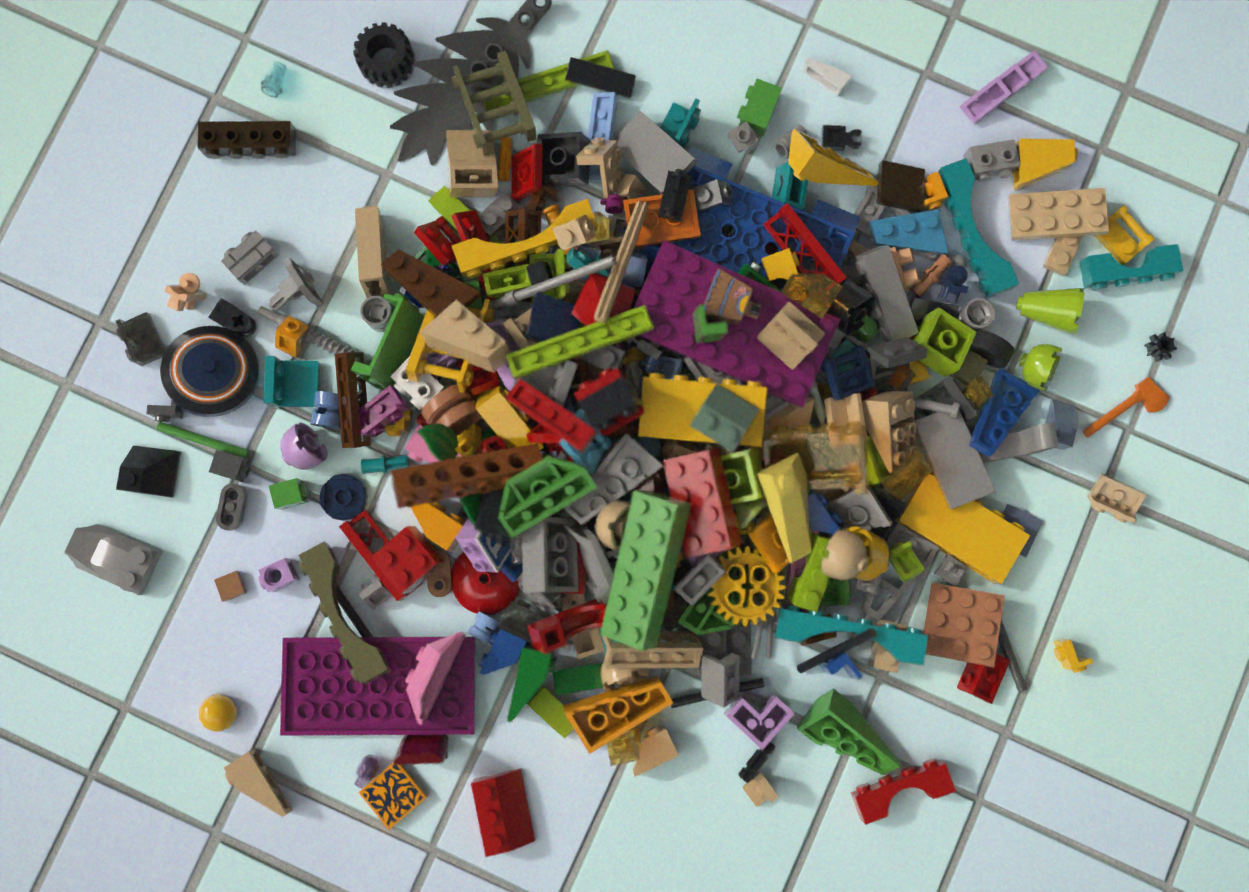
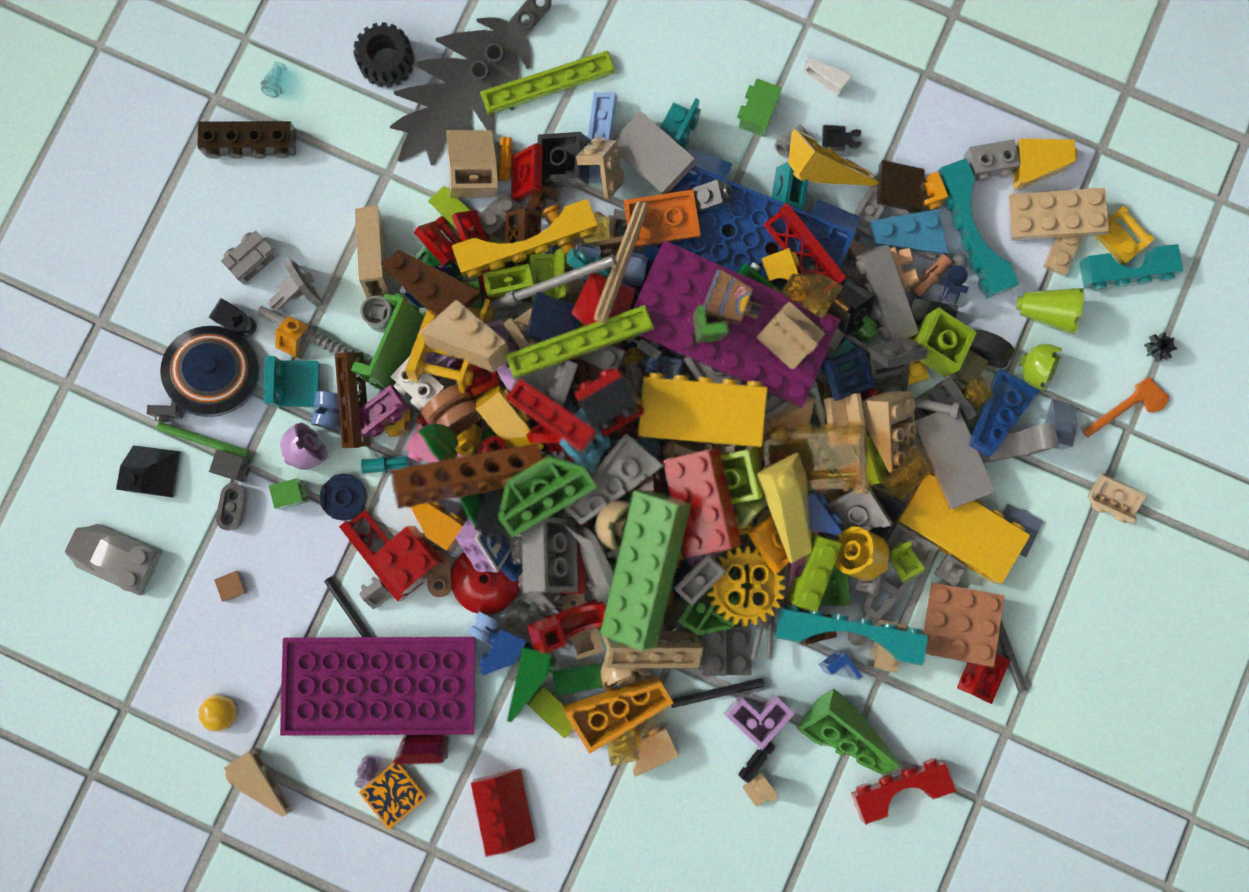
clear smoke bracket [116,312,166,366] -> none
light nougat hips [164,273,207,311] -> none
lavender brick [258,558,300,592] -> none
olive arch [298,541,391,685] -> none
bright pink wedge [406,631,467,725] -> none
olive fence [451,51,537,156] -> none
black slope [526,261,553,285] -> none
tan bracket [553,214,595,250] -> none
black tile [565,57,636,99] -> none
magenta plate [600,194,624,214] -> none
tan piece [616,174,649,200] -> none
black hinge [658,169,691,222] -> none
sand green slope [690,384,759,452] -> none
light grey panel [701,653,740,708] -> none
light grey bracket [728,121,759,154] -> none
black bar [797,628,876,674] -> none
tan cylinder [822,530,869,580] -> none
reddish brown slope [887,364,916,391] -> none
light grey wheel [956,298,995,331] -> none
lavender slope [960,50,1048,124] -> none
yellow bracket [1053,639,1093,673] -> none

